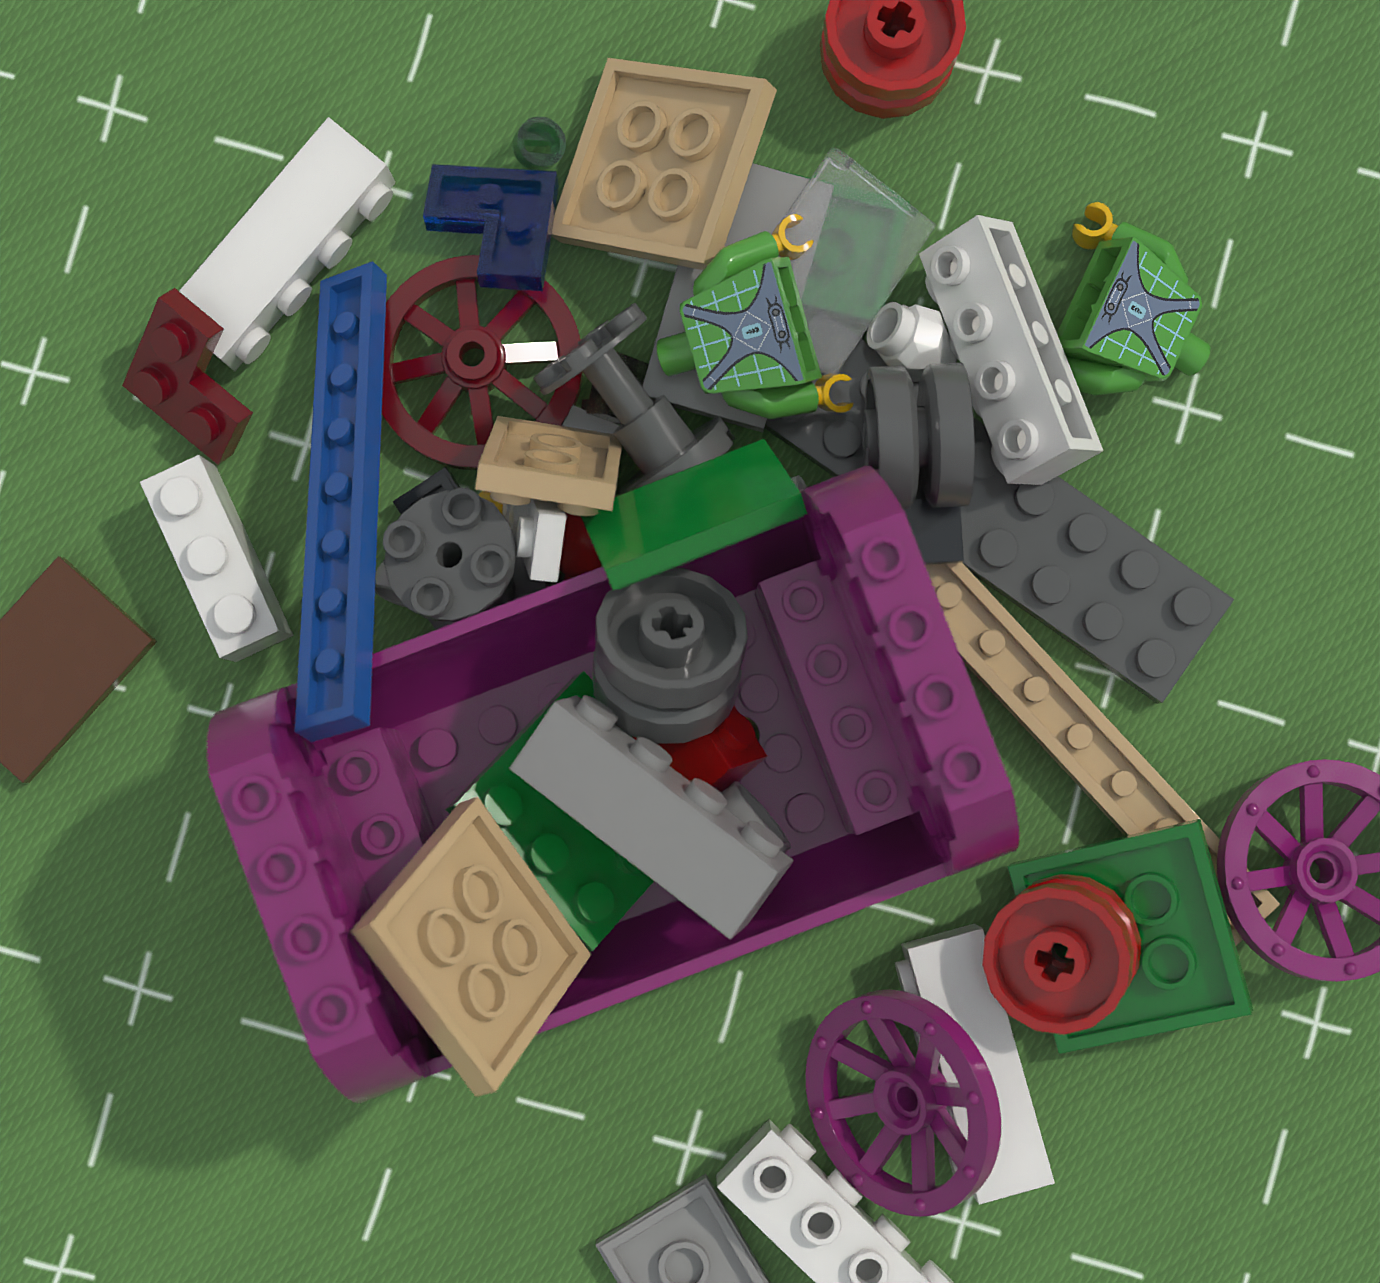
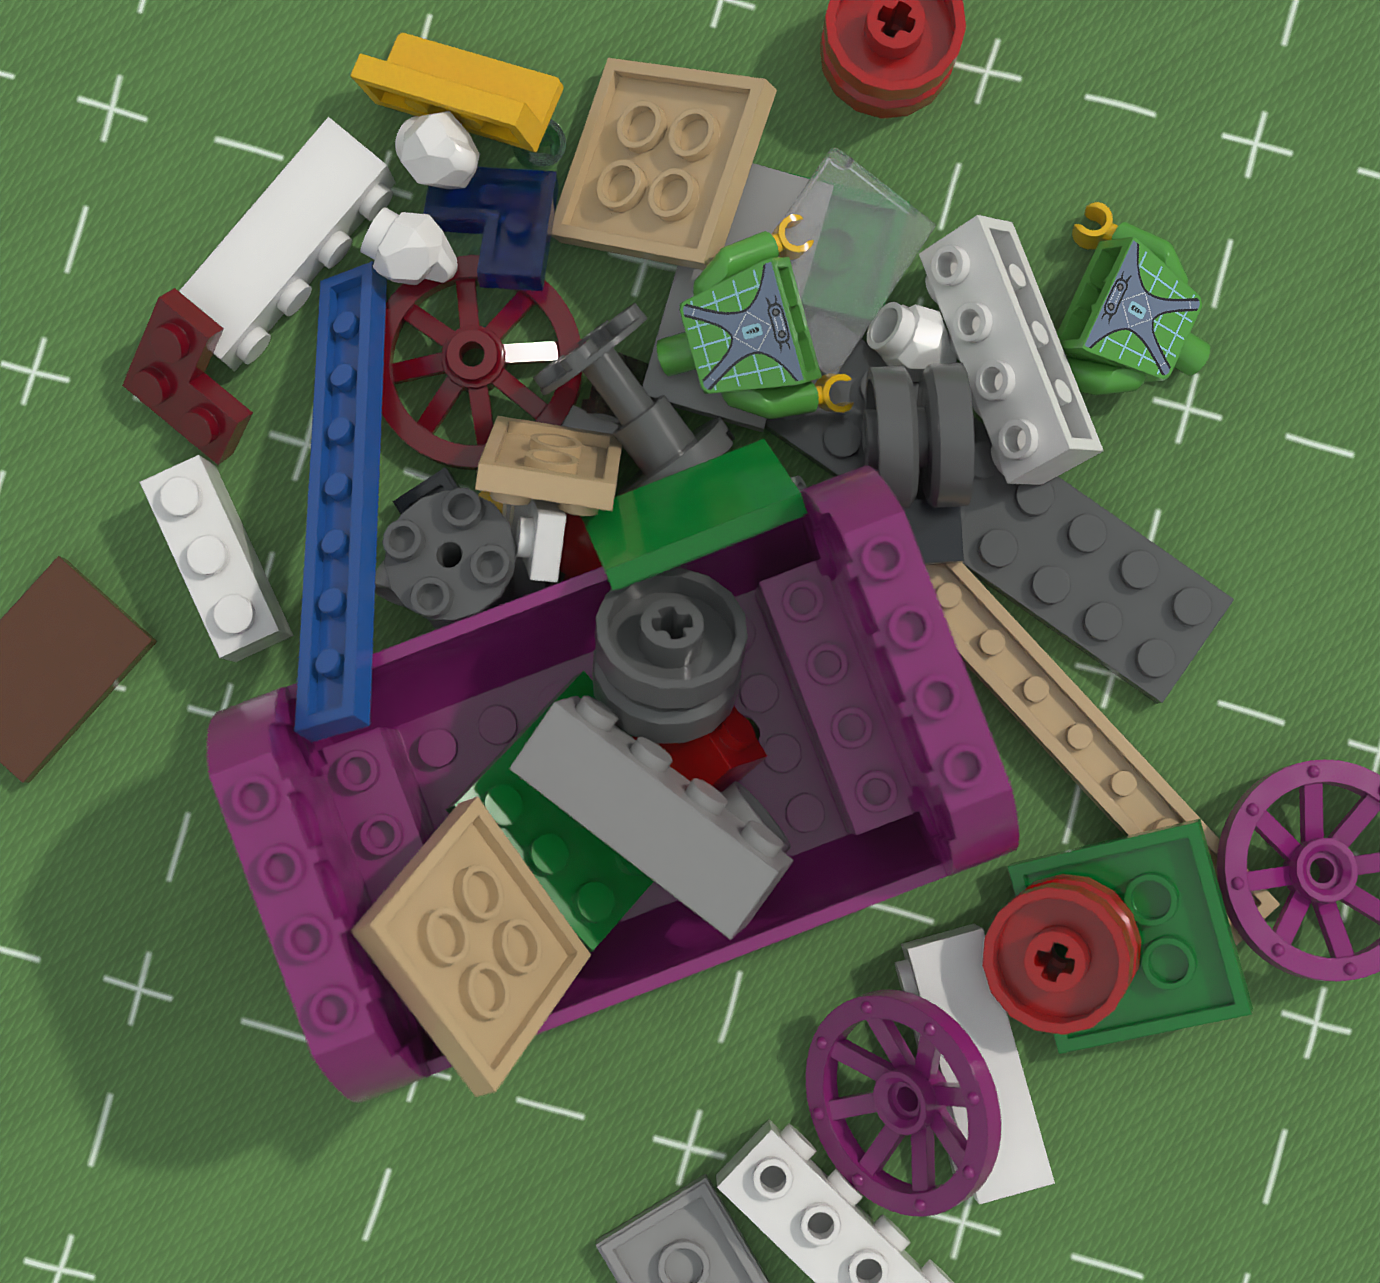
none -> yellow panel [350,33,564,153]
none -> white rock [360,207,458,285]
none -> white rock [395,111,480,189]

